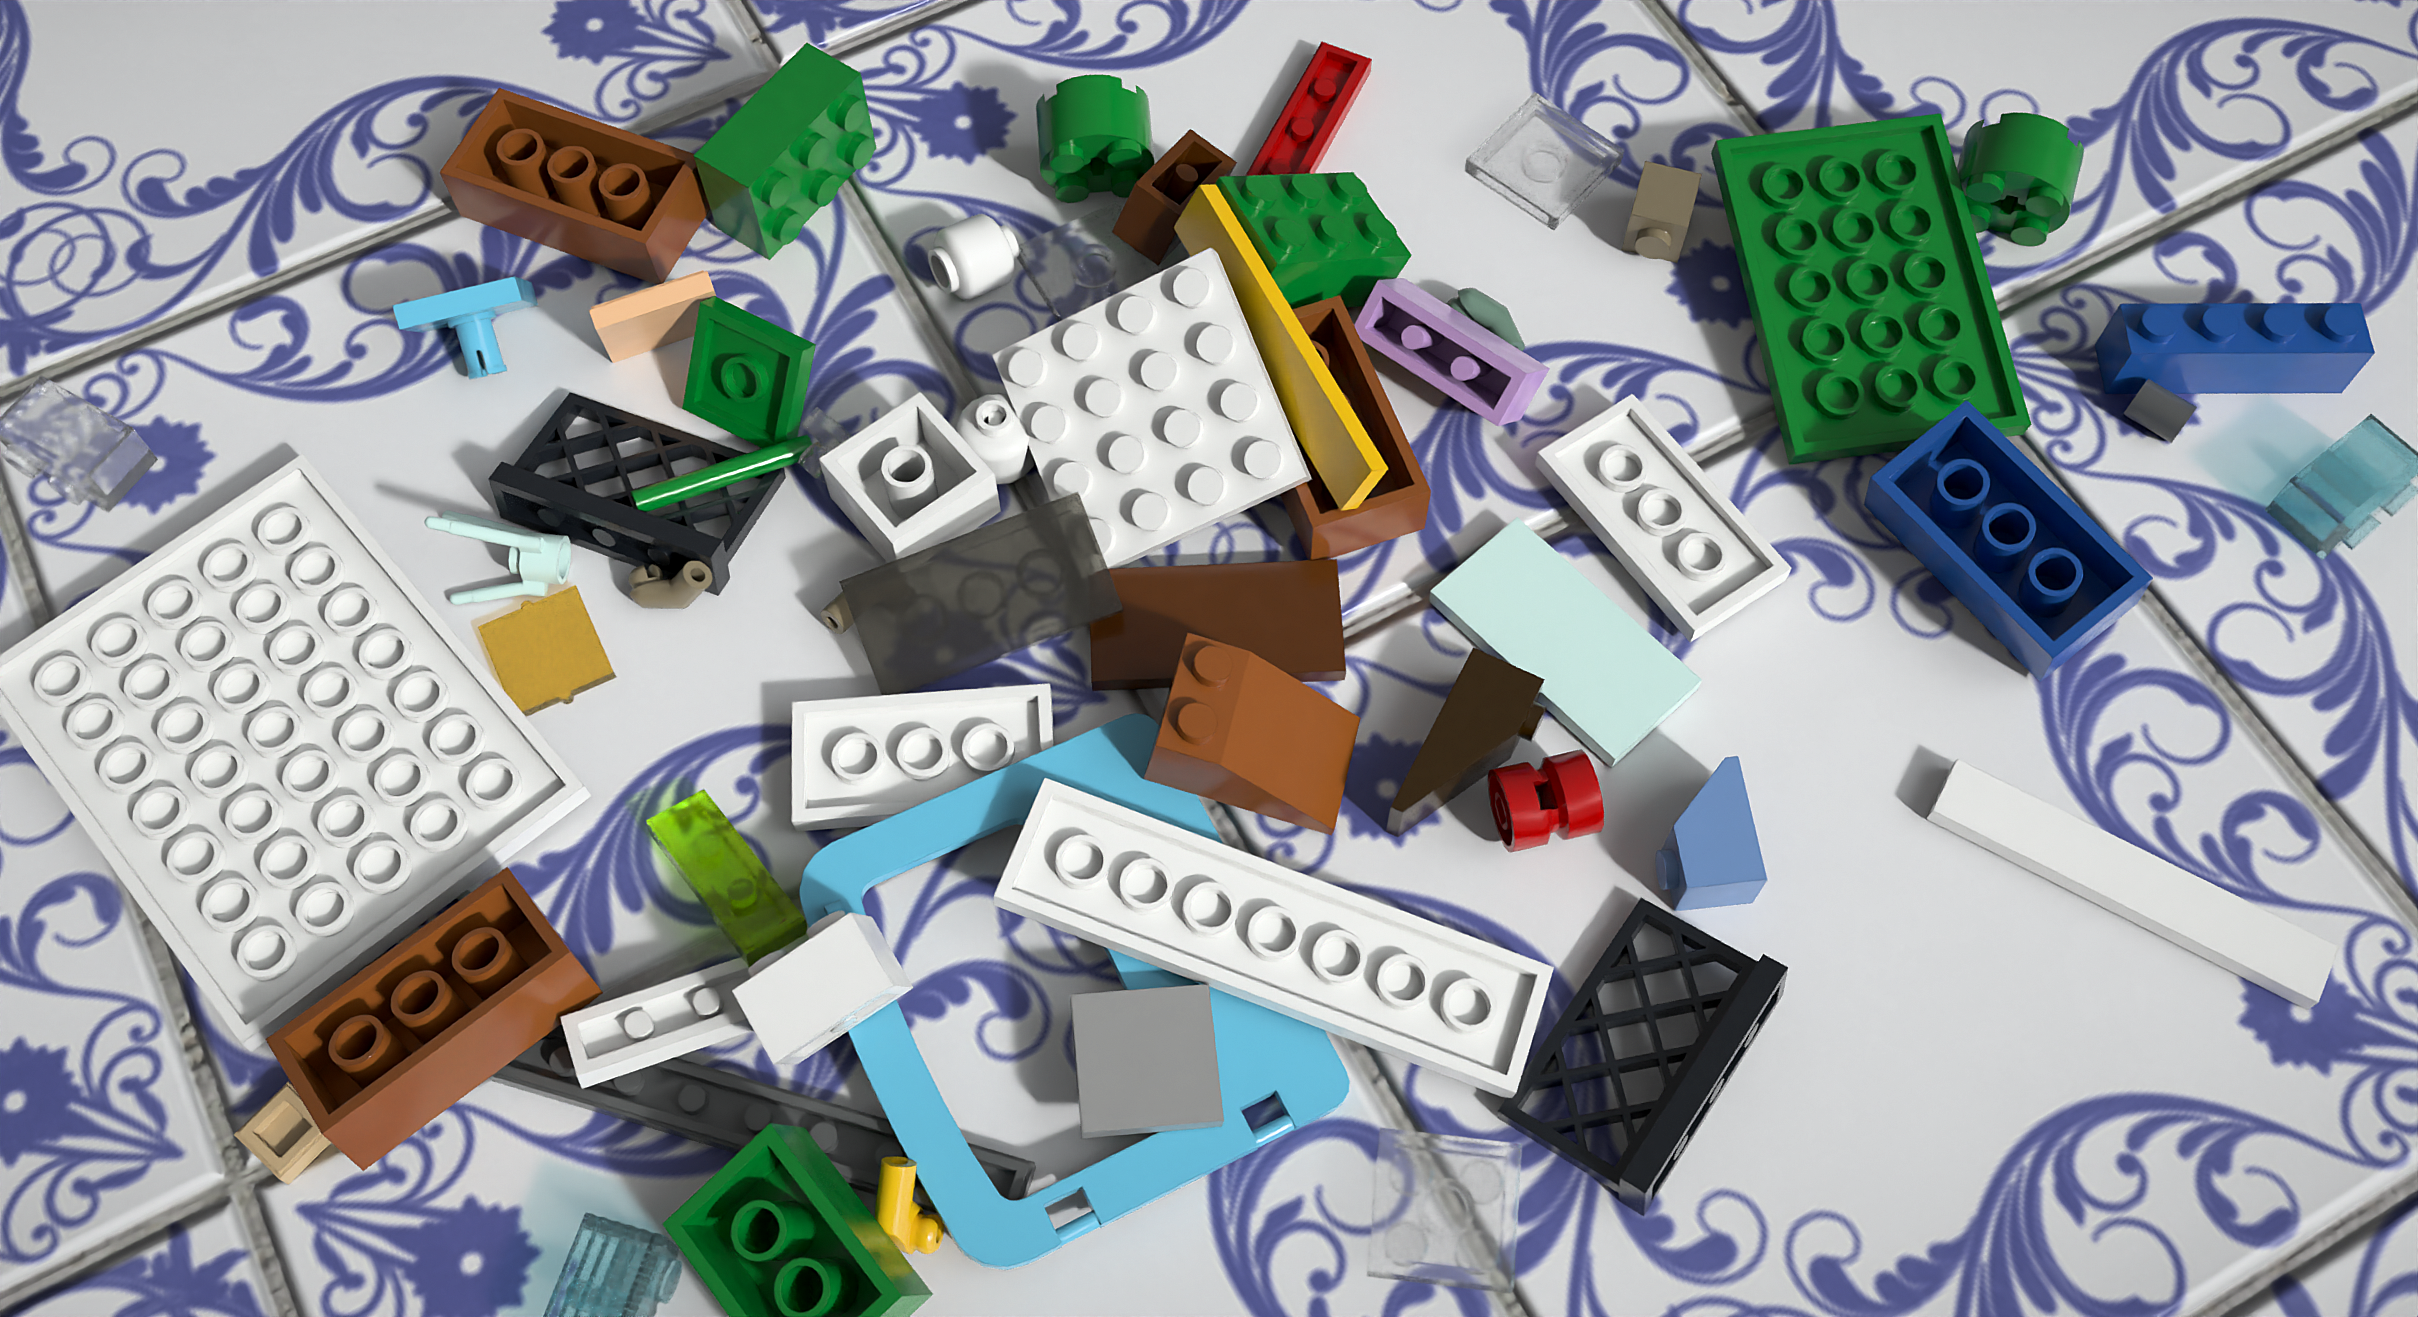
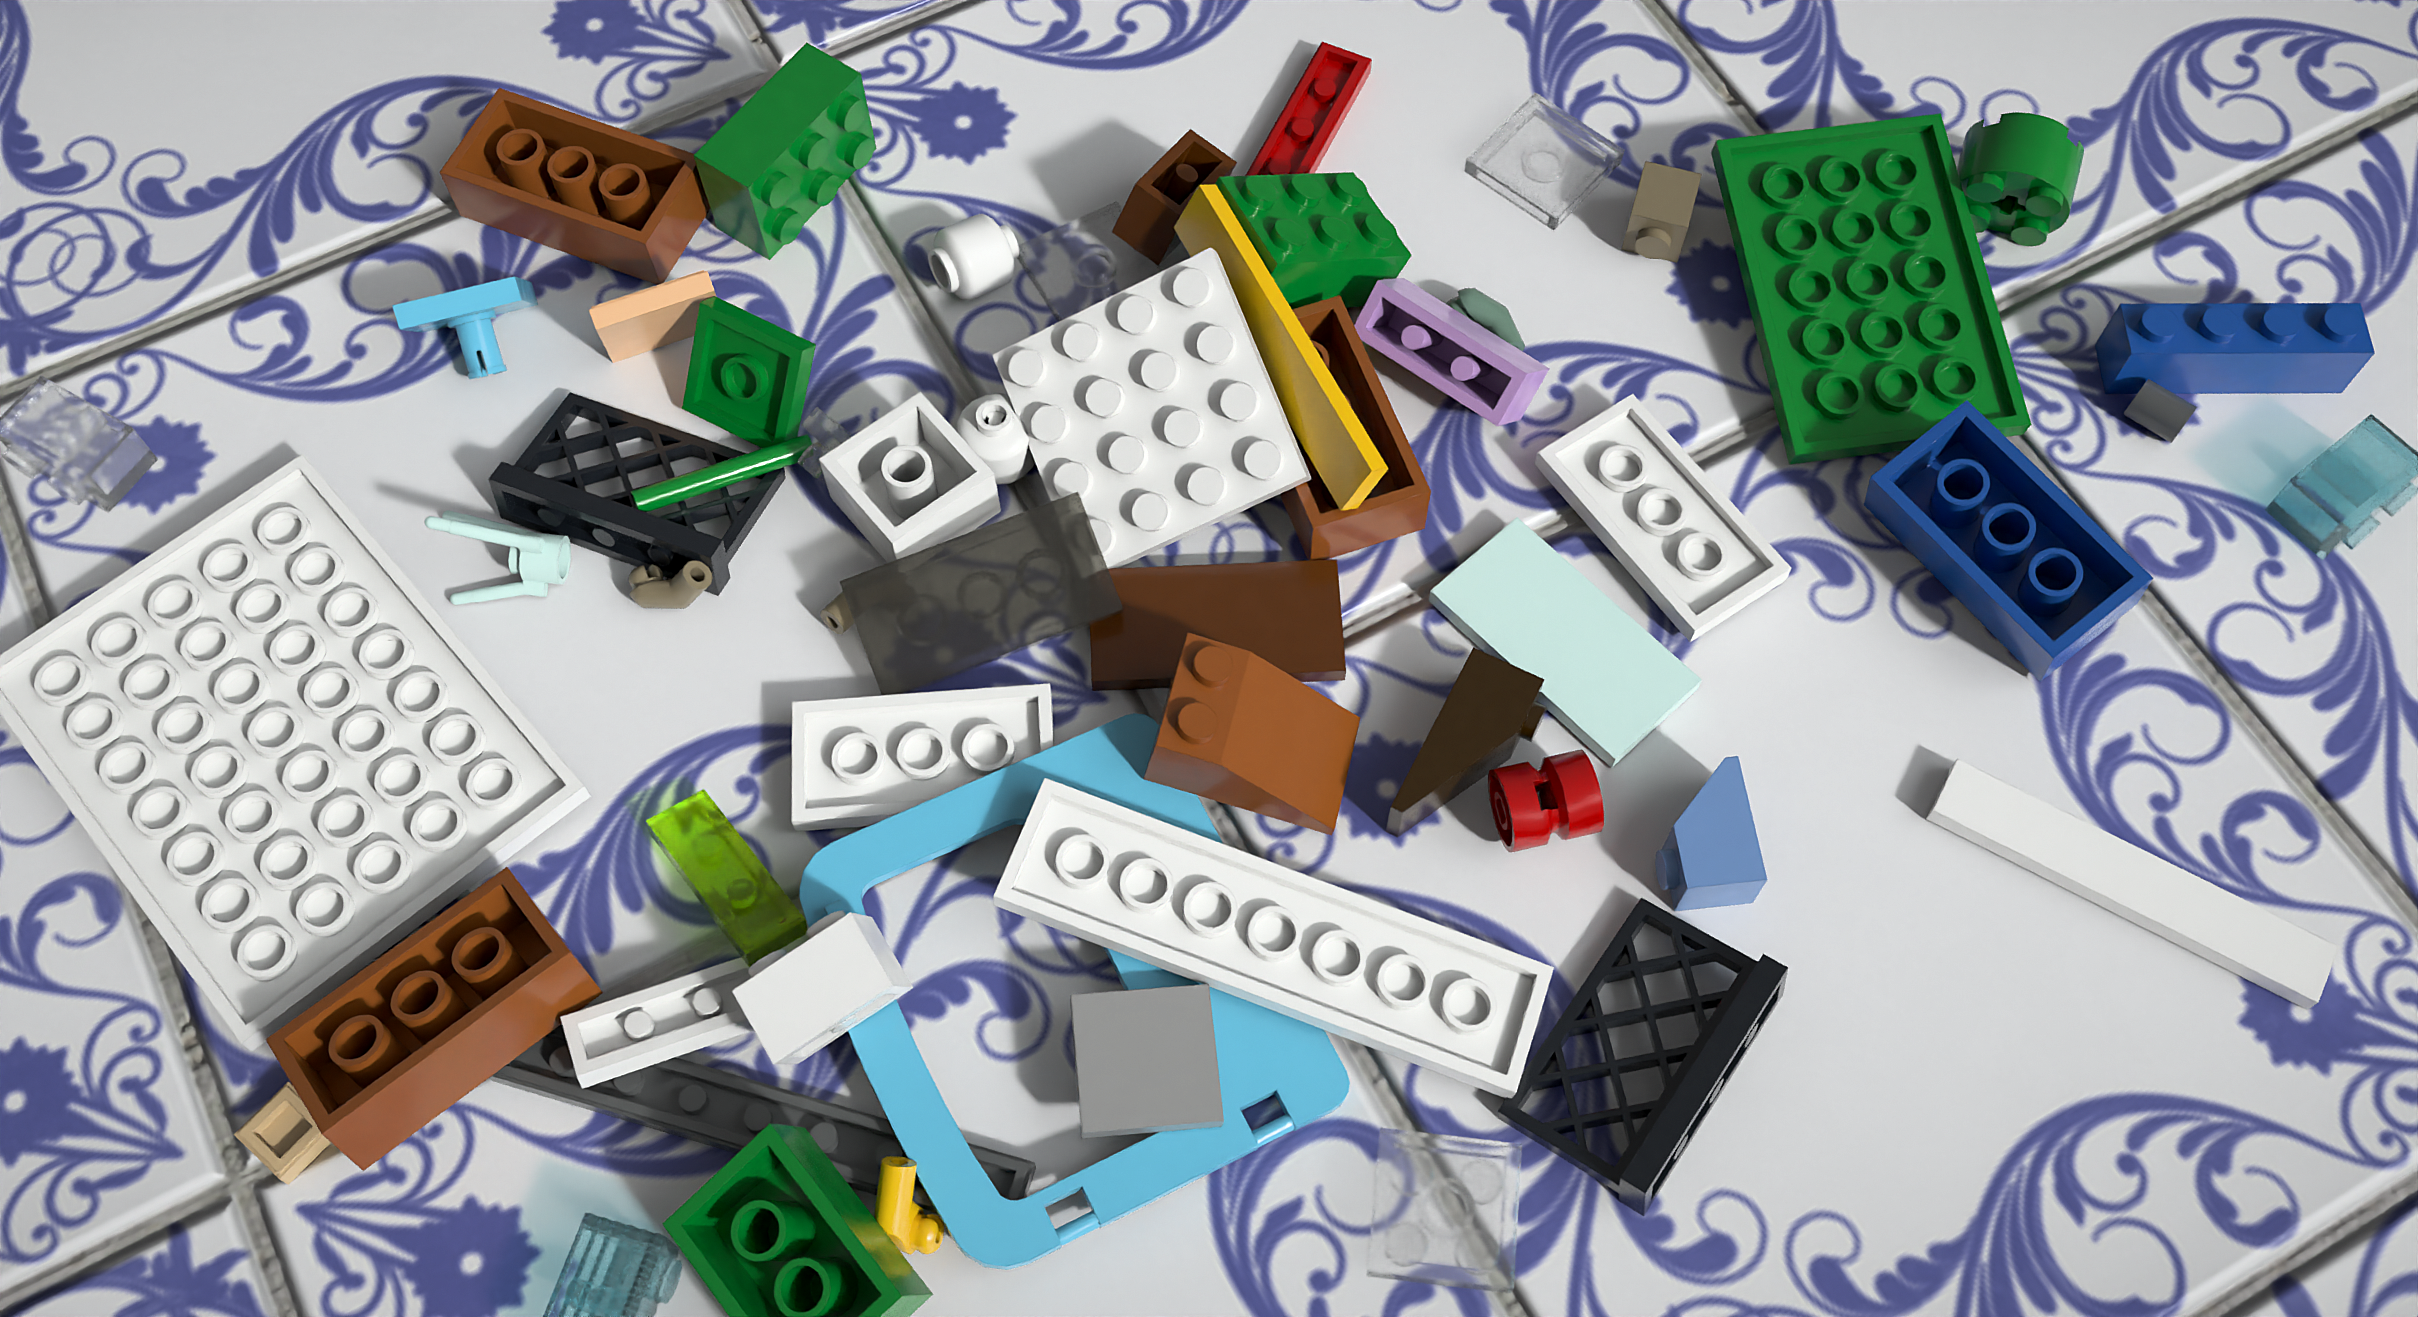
clear yellow piece [478,585,616,717] -> none
green brick [1036,74,1154,203] -> none

